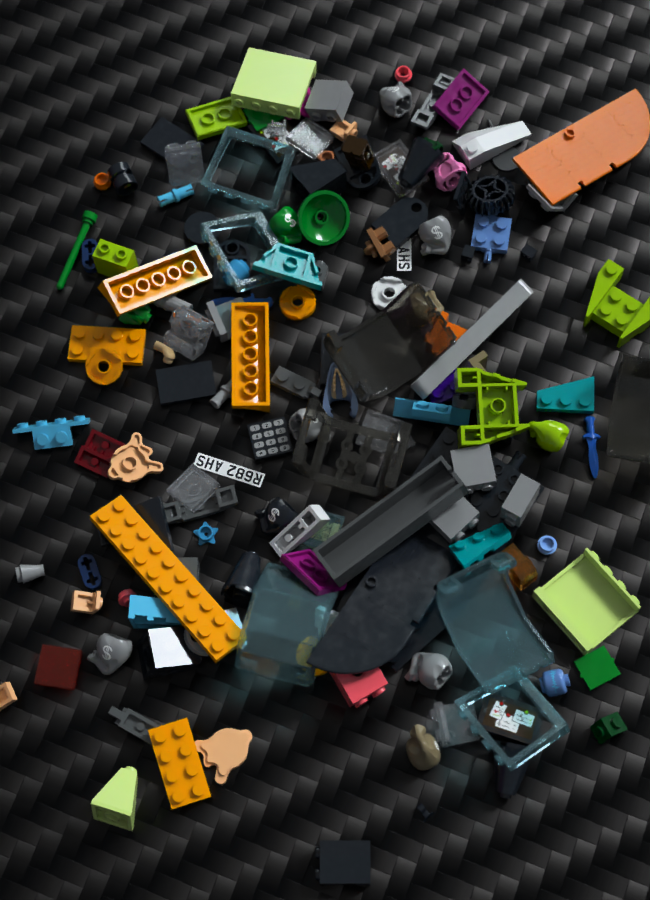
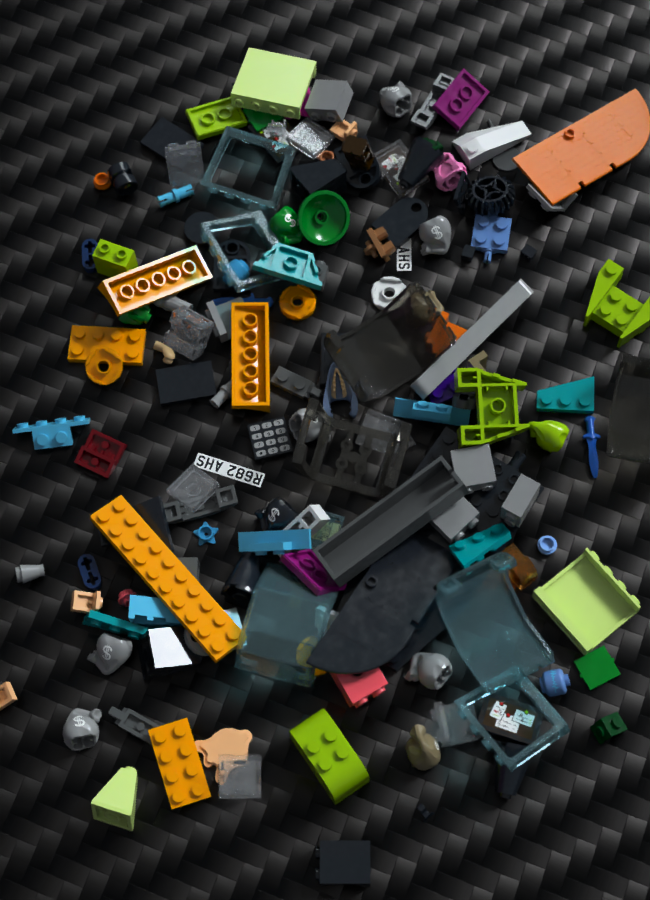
clear red tile [34,644,83,690] -> none
green piece [56,210,98,290] -> none
light nougat tile [107,432,163,483] -> none
coral plate [395,66,412,83] -> none
none -> light grey piece [63,708,102,751]
none -> teal wing [82,610,148,640]
none -> clear piece [218,754,261,799]
none -> medium azure bracket [238,529,312,555]
none -> lime brick [288,708,369,805]

